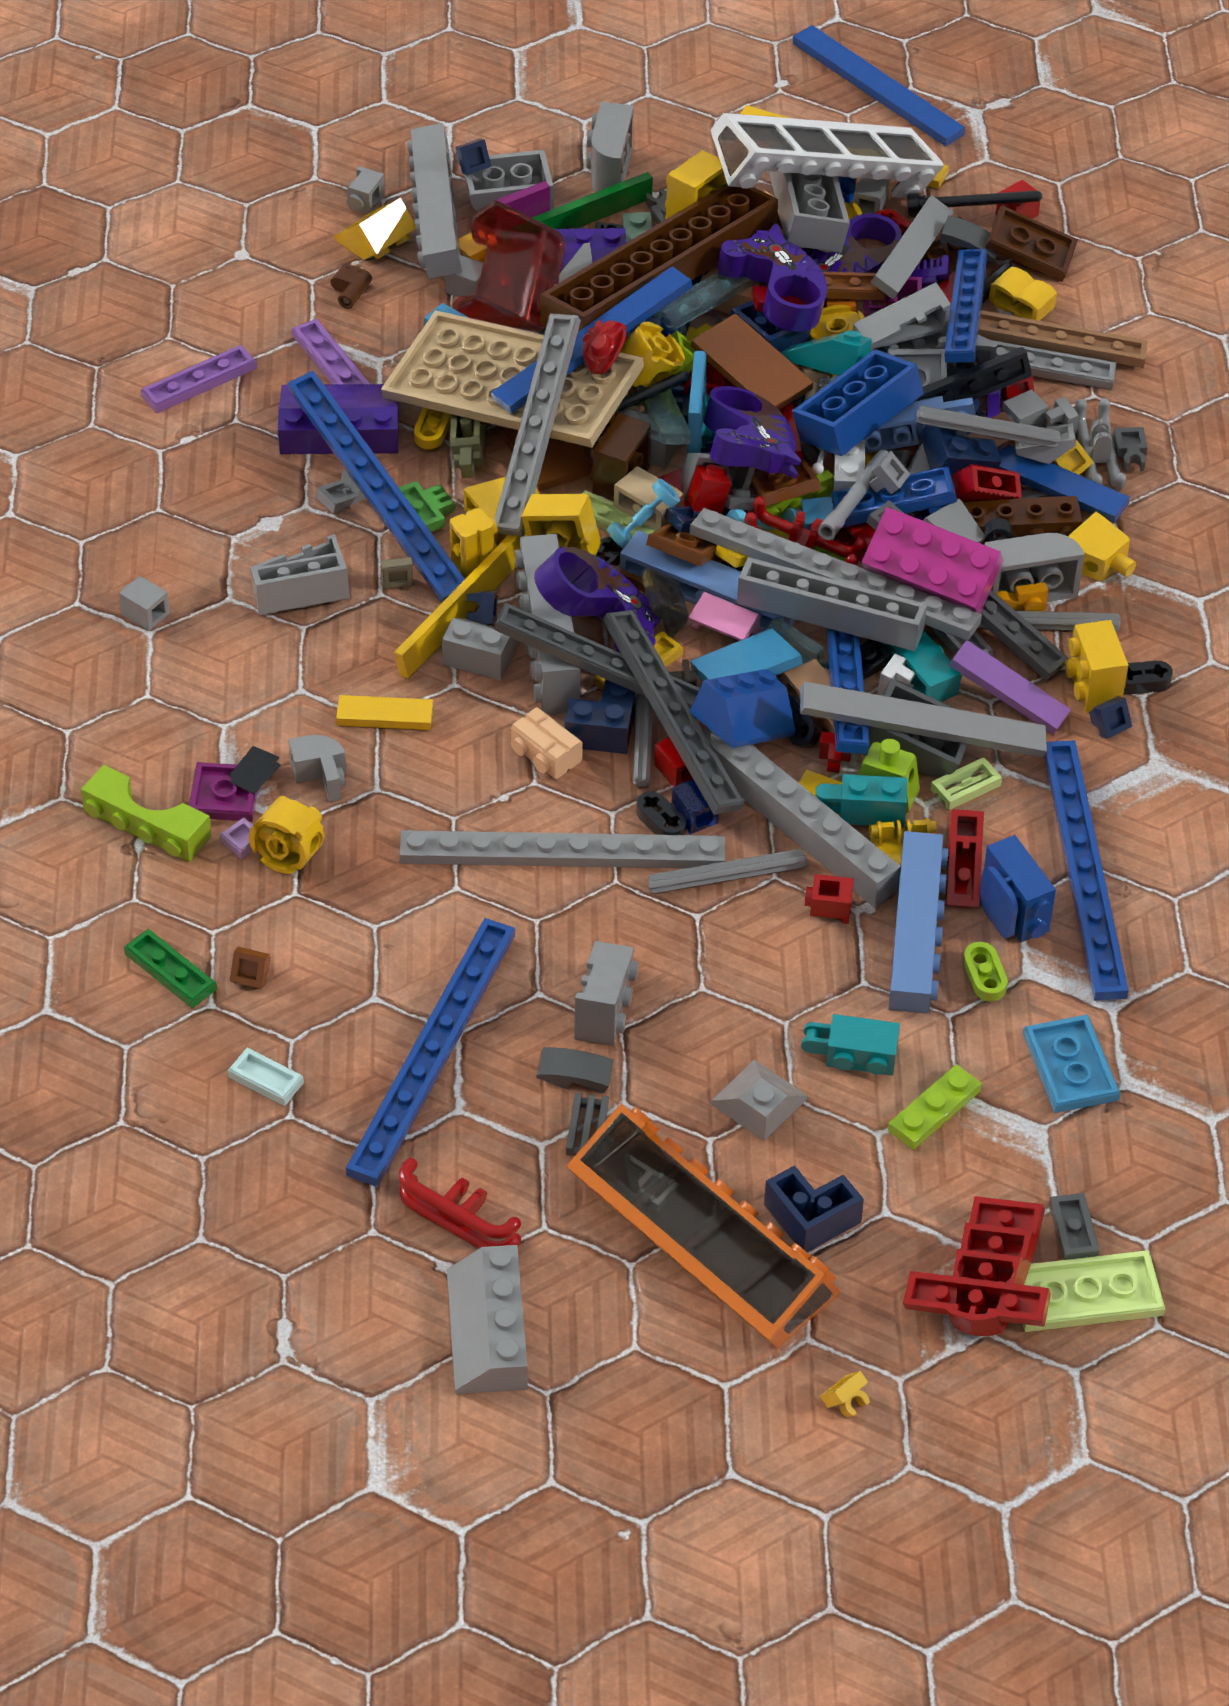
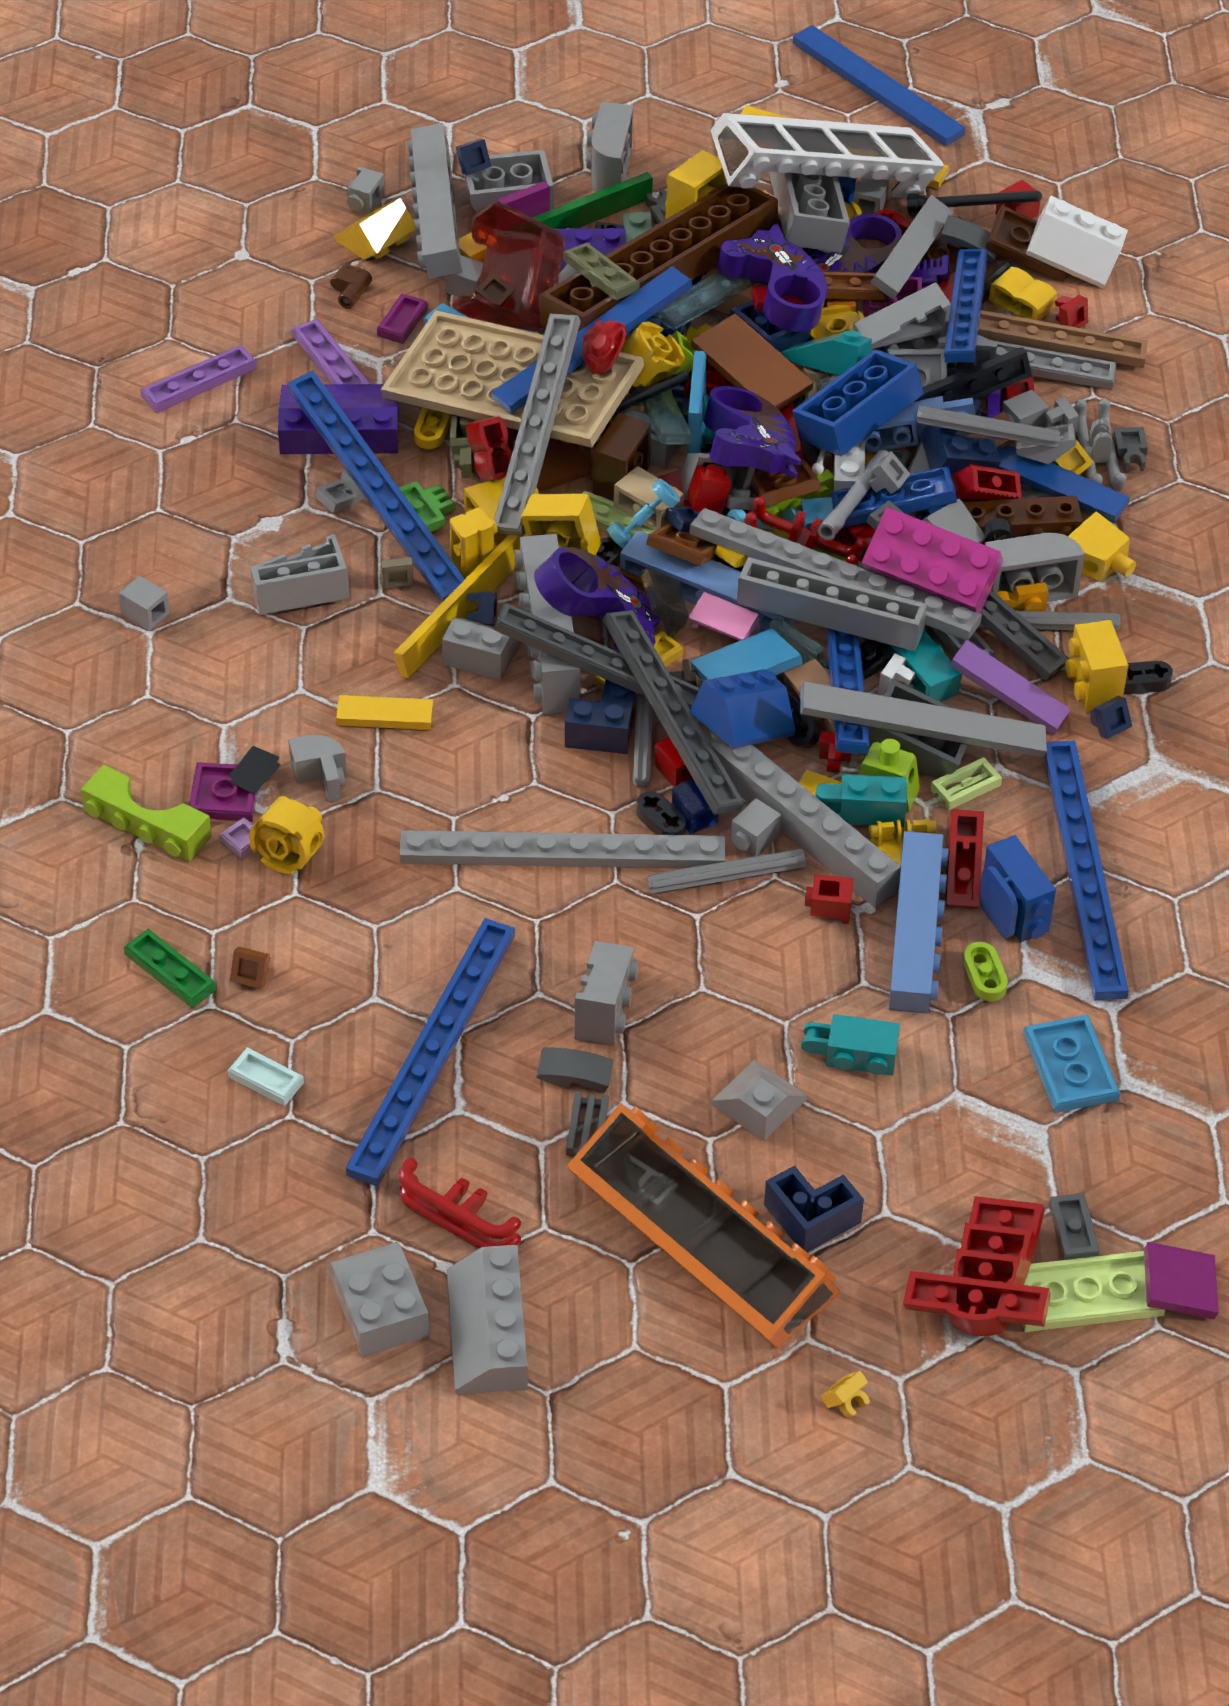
light nougat brick [511,707,583,780] -> none
lime plate [888,1064,982,1150] -> none
none -> light grey brick [327,1242,429,1357]
none -> magenta tile [377,293,428,344]
none -> red brick [466,416,512,481]
none -> reddish brown plate [474,272,515,313]
none -> olive tile [564,242,640,300]
none -> light grey brick [730,798,781,856]
none -> white slope [1026,196,1128,289]
none -> red tile [1055,295,1088,328]
none -> magenta tile [1144,1242,1219,1319]

